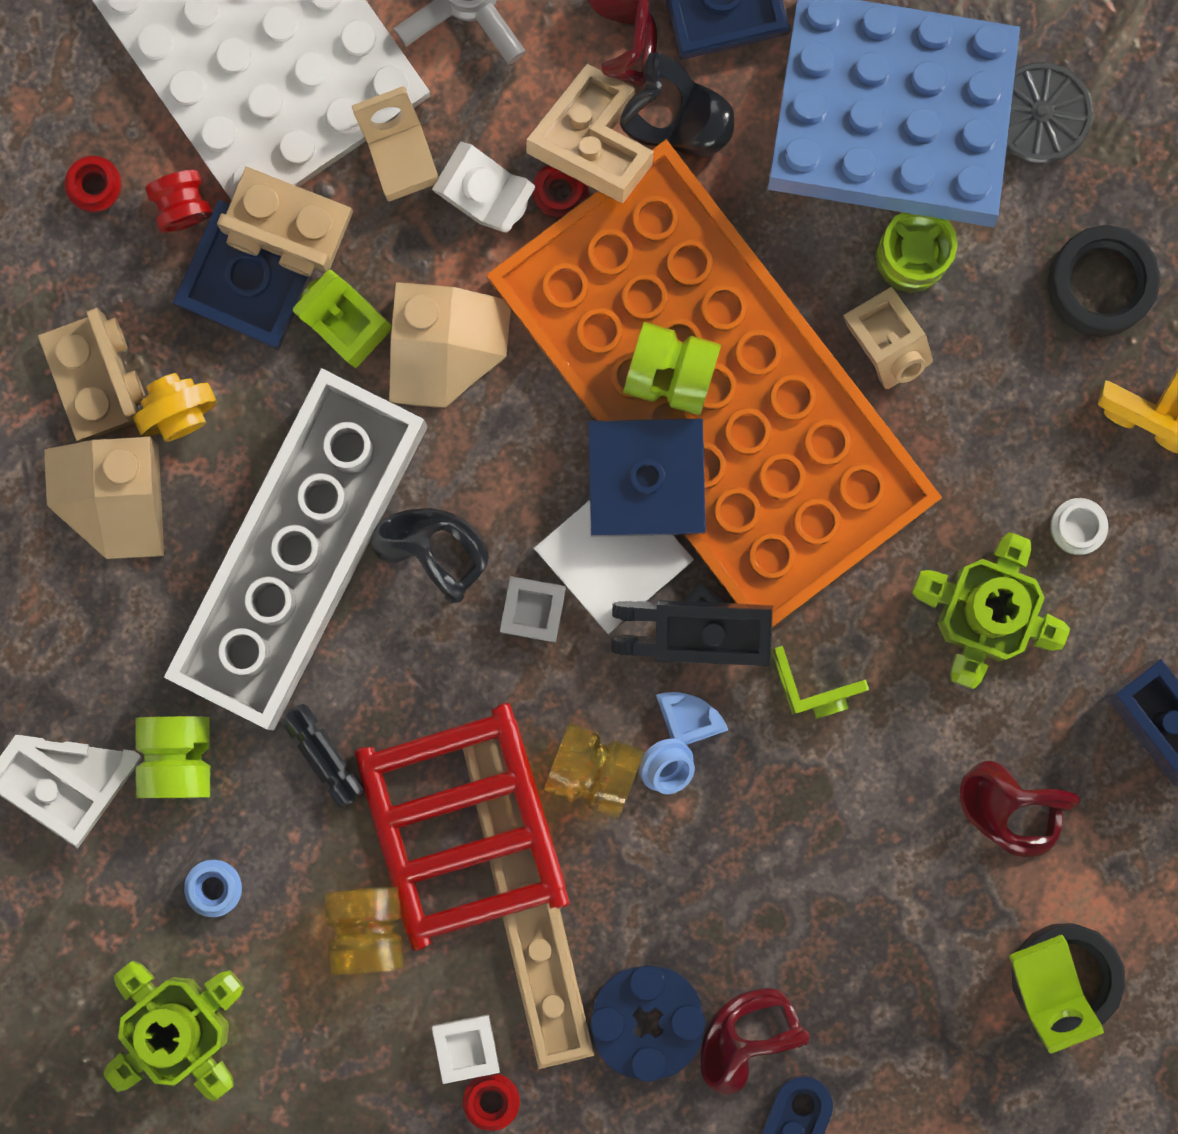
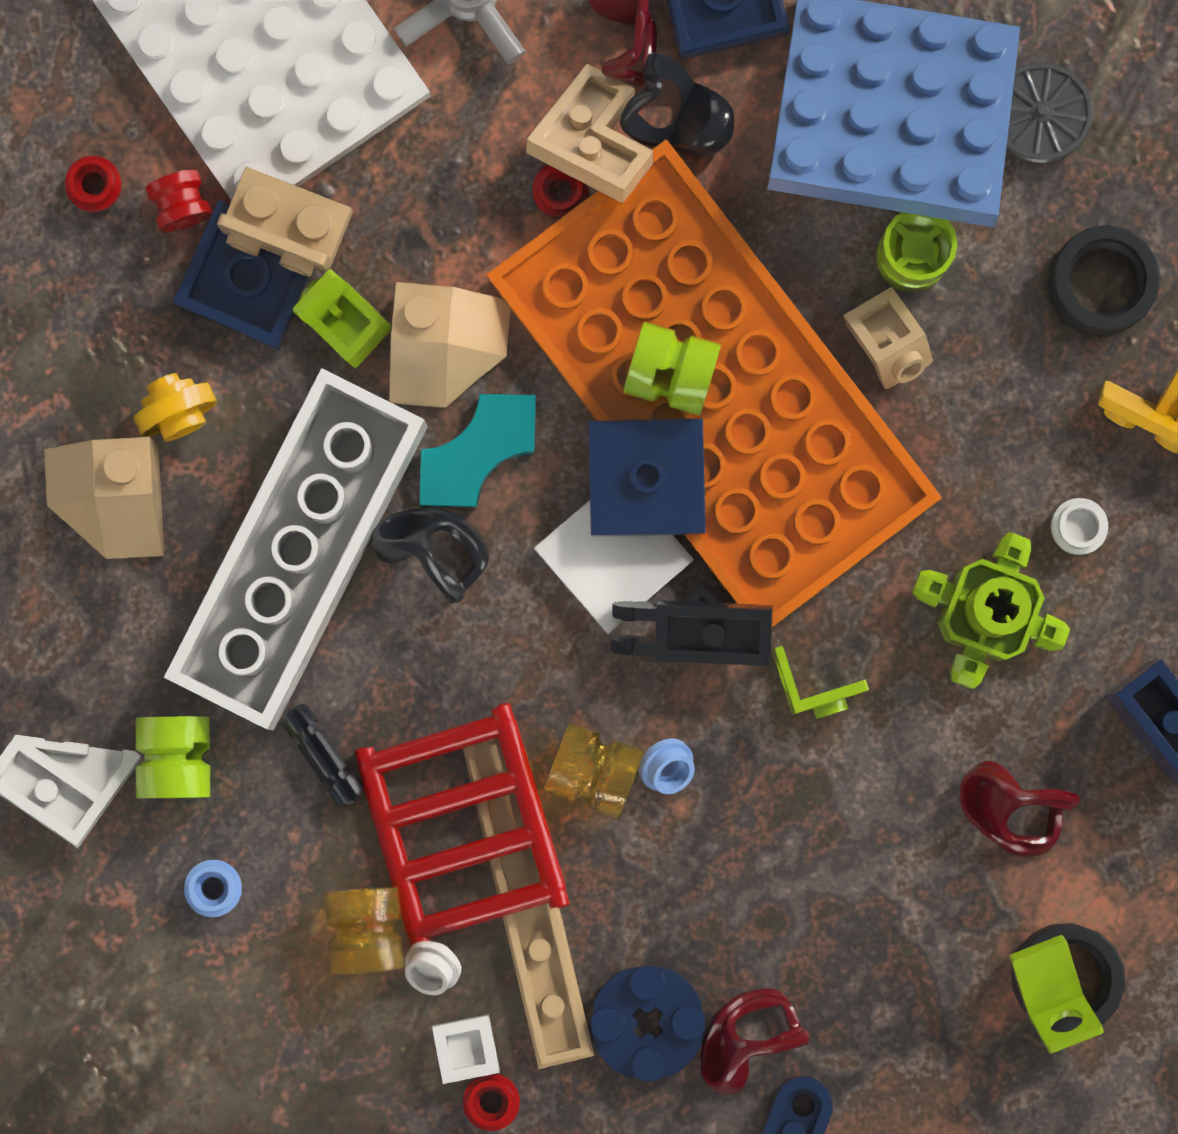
tan bracket [38,308,146,442] -> none
lime piece [103,960,245,1102] -> none
tan bracket [352,86,439,202] -> none
white bracket [432,141,535,233] -> none
light grey plate [500,576,566,643] -> none
light blue tile [656,692,728,745] -> none
none -> white plate [405,941,461,995]
none -> teal tile [419,394,536,508]

